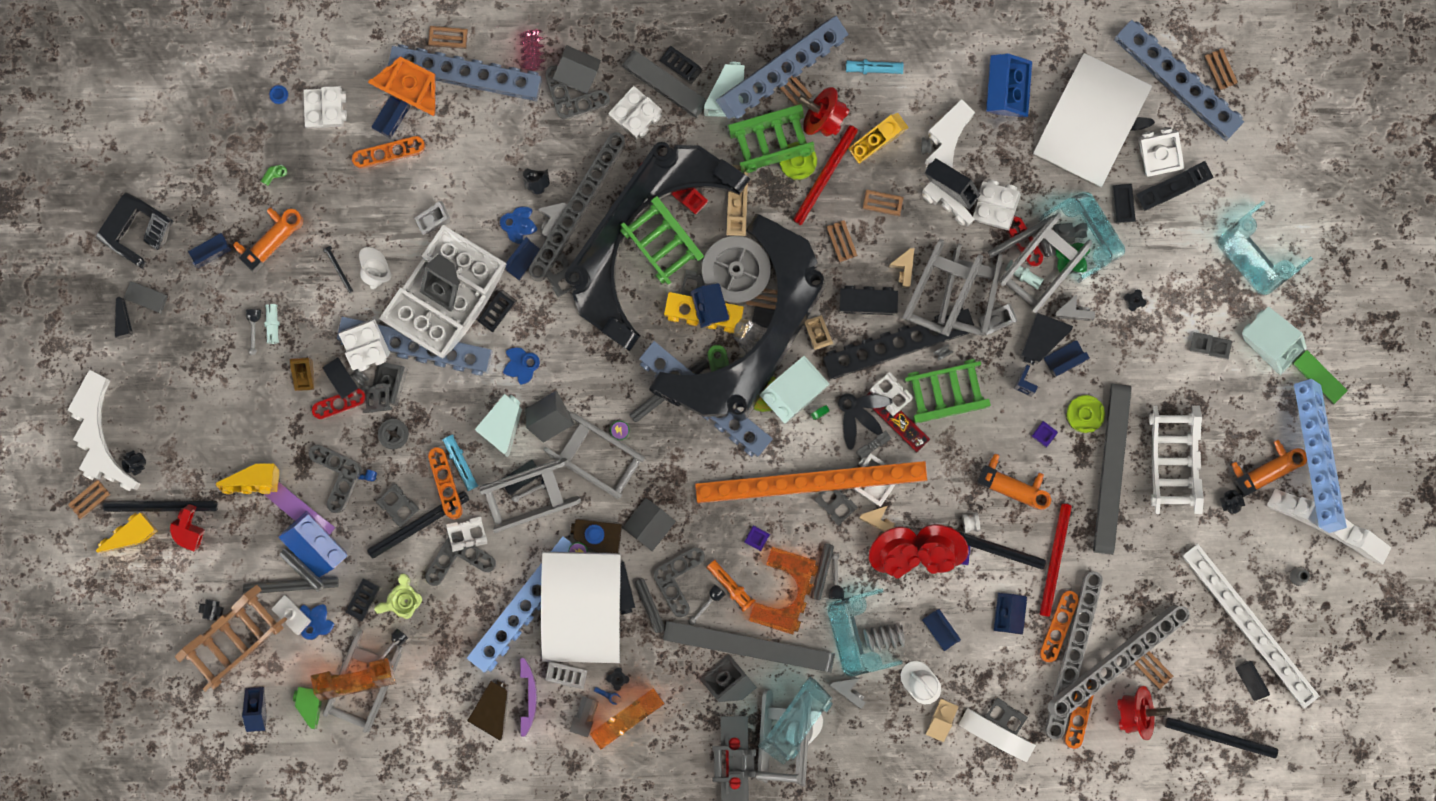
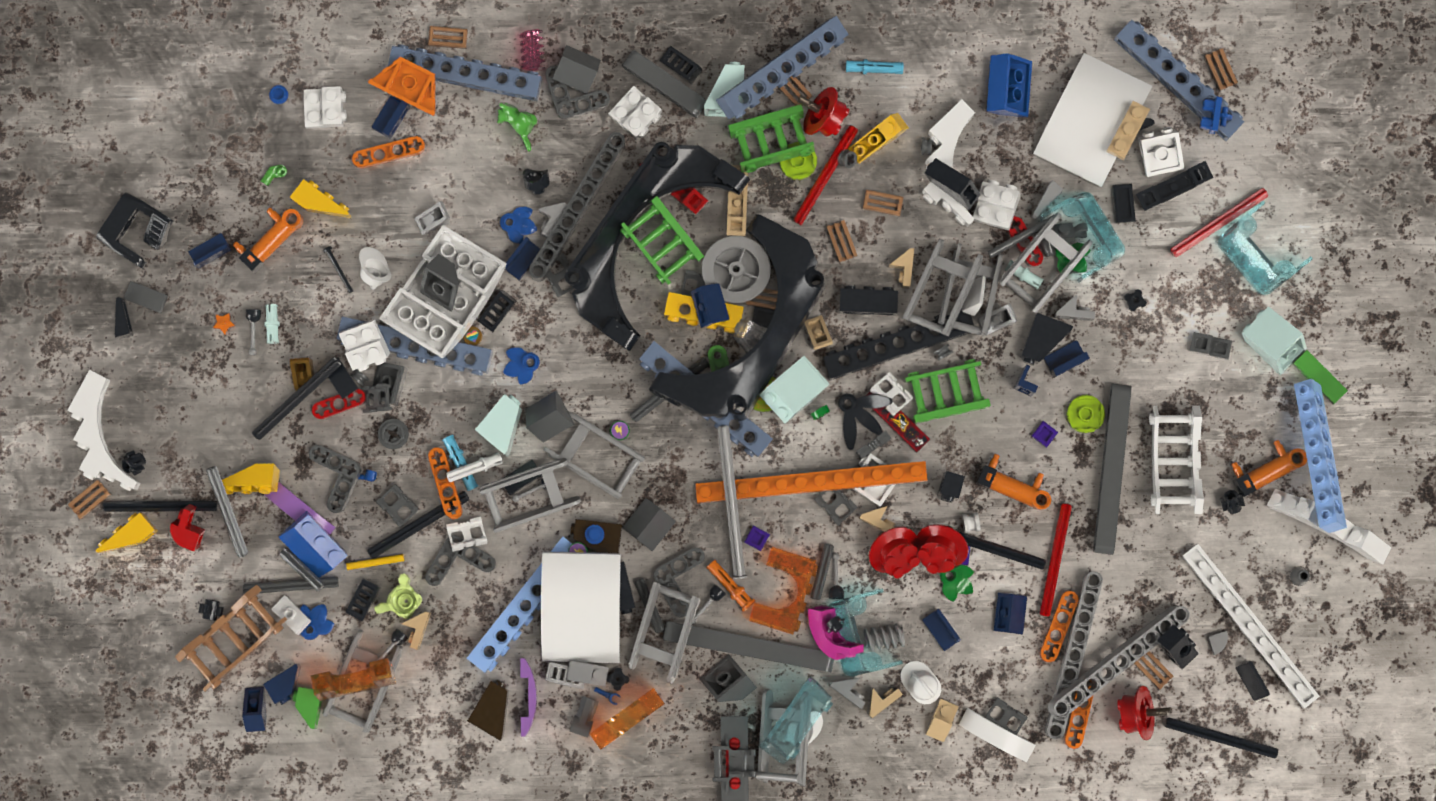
none -> axle [206,466,248,557]
none -> orange piece [213,313,235,335]
none -> black axle [252,357,341,440]
none -> dark blue slope [263,664,301,705]
none -> yellow slope [290,179,351,218]
none -> yellow bar [346,554,405,570]
none -> tan slope [402,612,431,650]
none -> white axle [446,452,503,482]
none -> pearl gold tile [463,327,483,346]
none -> bright green animal [497,103,537,152]
none -> light grey slope [566,661,609,686]
none -> light grey piece [629,582,700,684]
none -> light grey axle [718,425,747,579]
none -> dark pink arch [808,605,864,660]
none -> black plate [826,616,845,633]
none -> dark grey bush [838,149,857,168]
none -> tan slope [869,688,903,718]
none -> black brick [937,471,965,503]
none -> green plate [940,565,974,602]
none -> white slope [962,276,986,316]
none -> light grey slope [1032,180,1063,220]
none -> tan plate [1107,101,1150,161]
none -> black brick [1157,625,1198,669]
none -> axle [1170,188,1268,257]
none -> blue hips [1200,97,1233,134]
none -> light grey tile [1208,631,1228,655]

